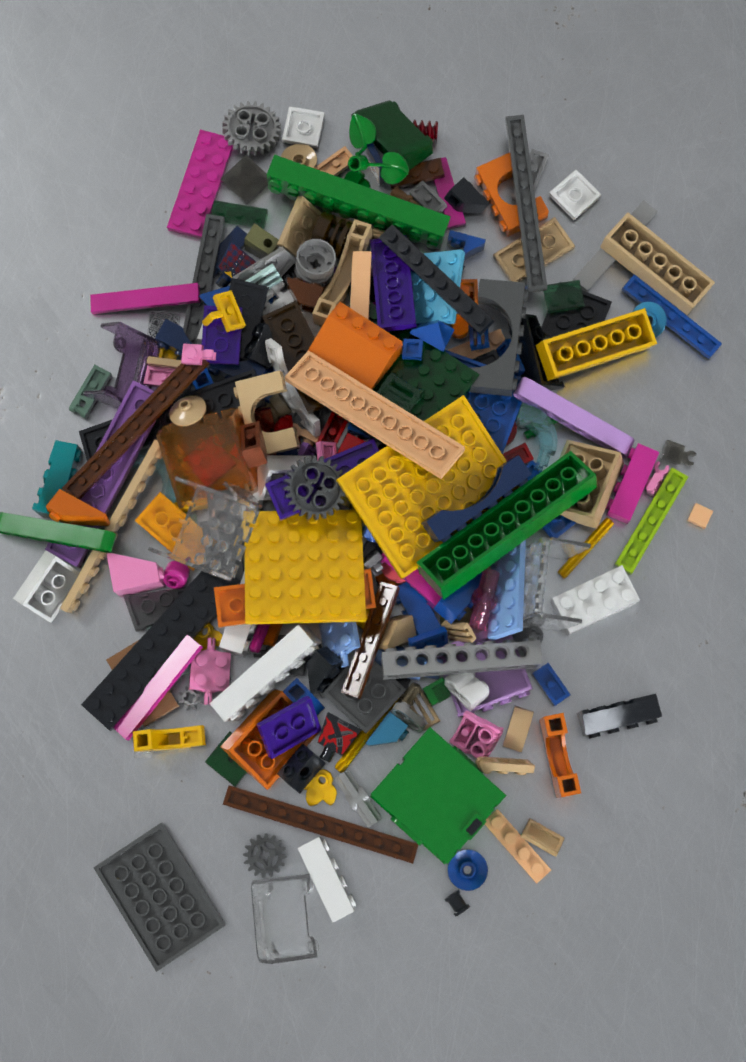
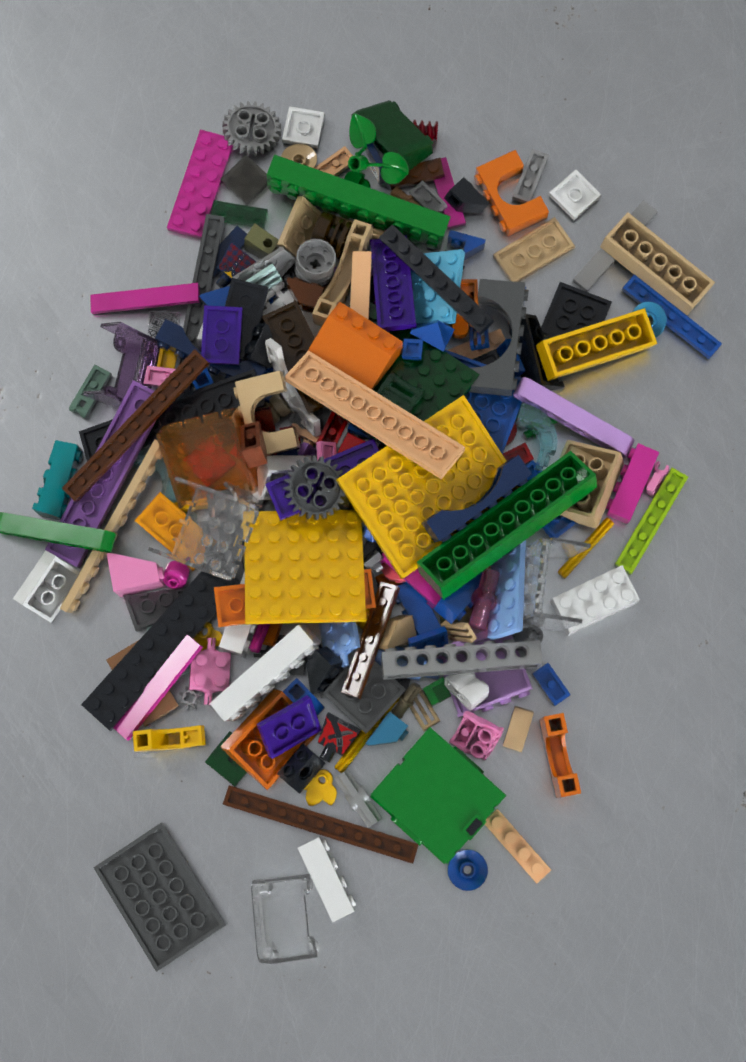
orange slope [46,489,110,526] -> none
tan tile [146,356,181,369] -> none
tan dish [169,396,206,426] -> none
bright pink plate [181,344,216,365] -> none
yellow plate [202,290,246,332] -> none
dark grey gear [243,833,287,878] -> none
red tile [274,415,293,432] -> none
light grey plate [392,702,426,732] -> none
black bush [444,889,470,917] -> none
tan plate [475,756,535,775] -> none
dark grey plate [505,115,547,292] -> none
tan tile [520,819,565,857] -> none
clear green plate [543,280,584,313] -> none
black wedge [577,694,662,739] -> none
clear smoke plate [660,440,697,466] -> none
light nougat tile [687,503,713,529] -> none

